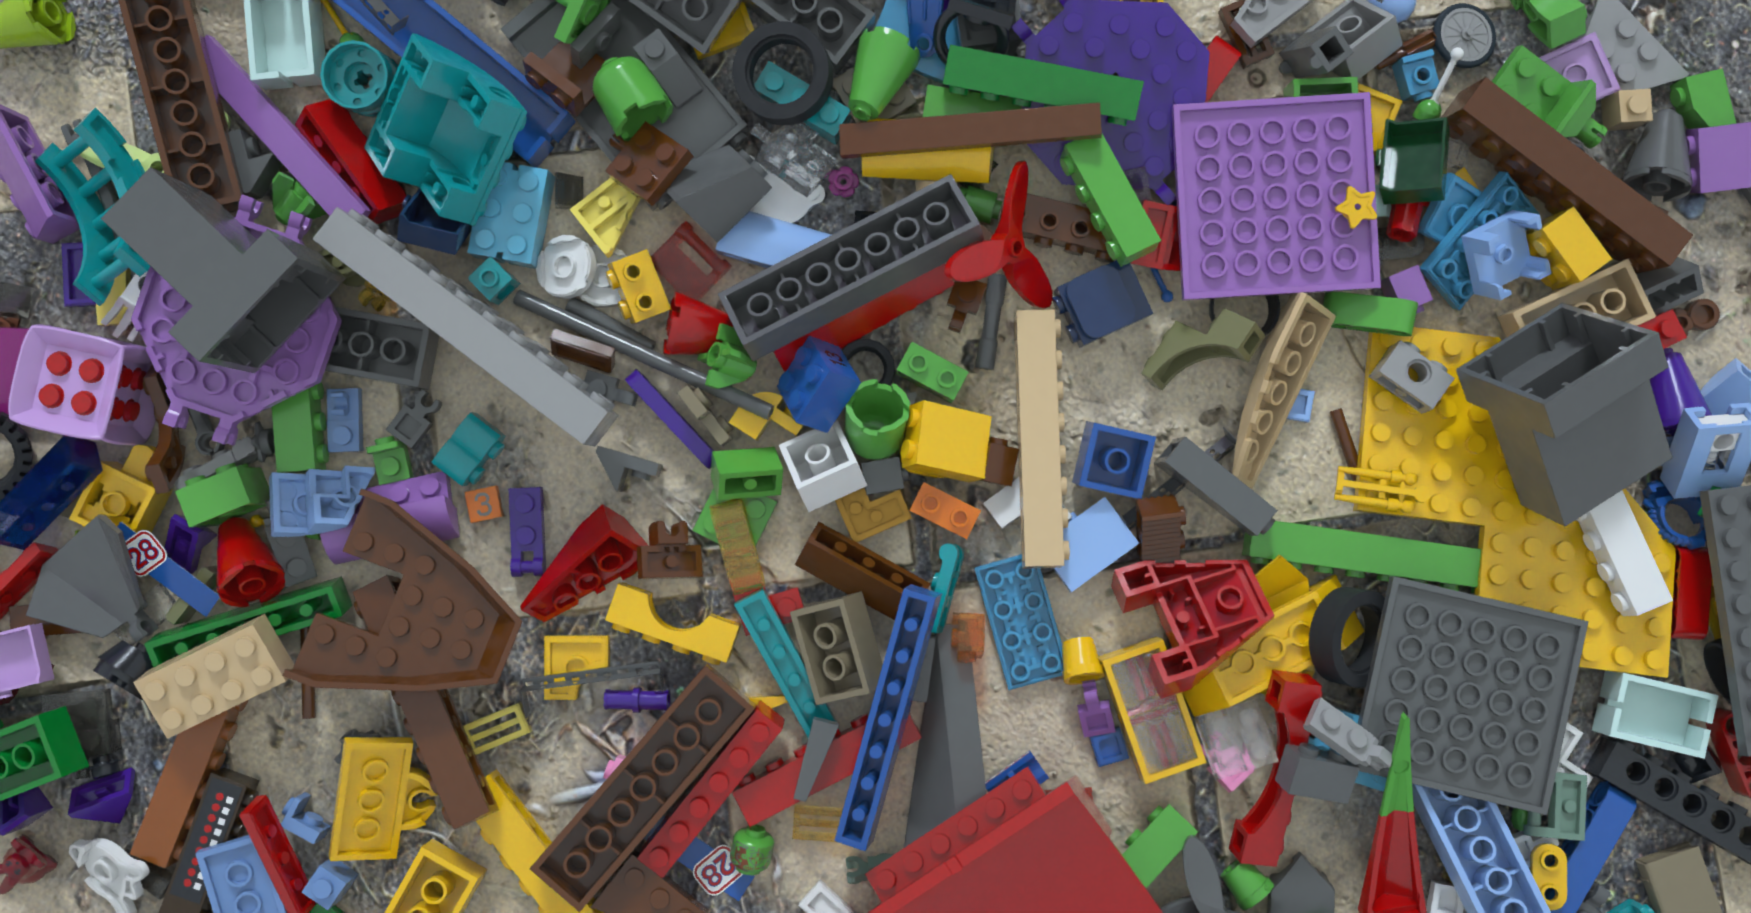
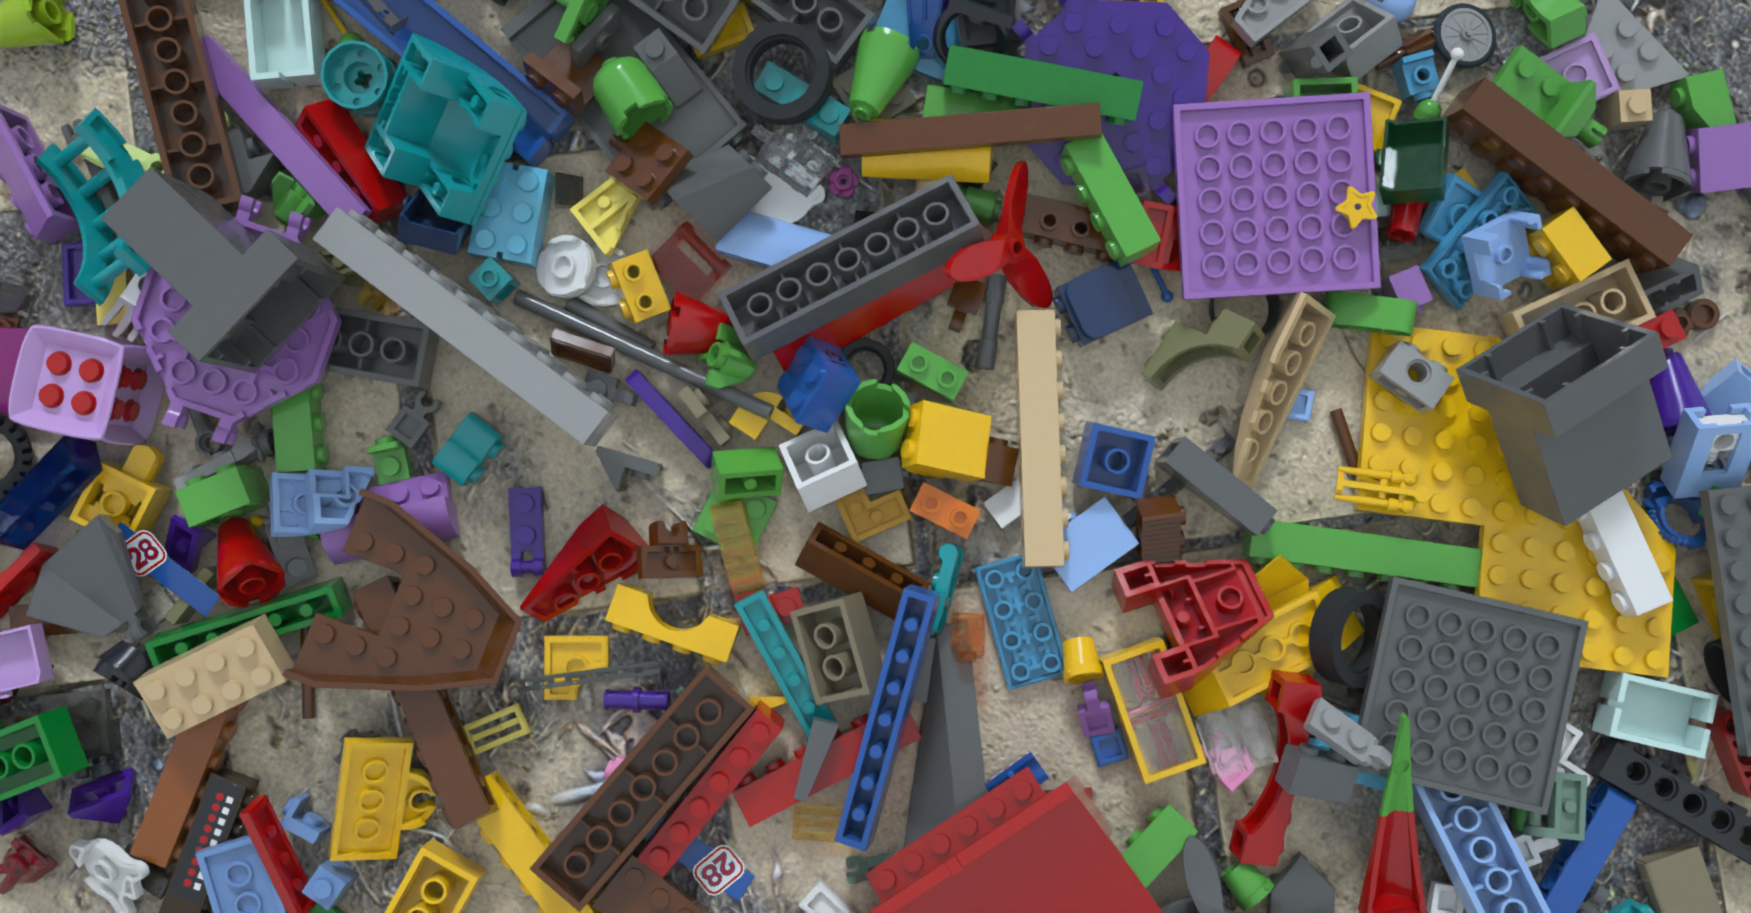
reddish brown plate [143,364,186,494] -> none
medium blue plate [326,388,364,453] -> none
orange tile [464,486,504,523] -> none
bright green head [730,824,774,876] -> none
yellow plate [1530,843,1567,910] -> none
red beam [1671,545,1712,640] -> none
black slope [1673,743,1722,784] -> none

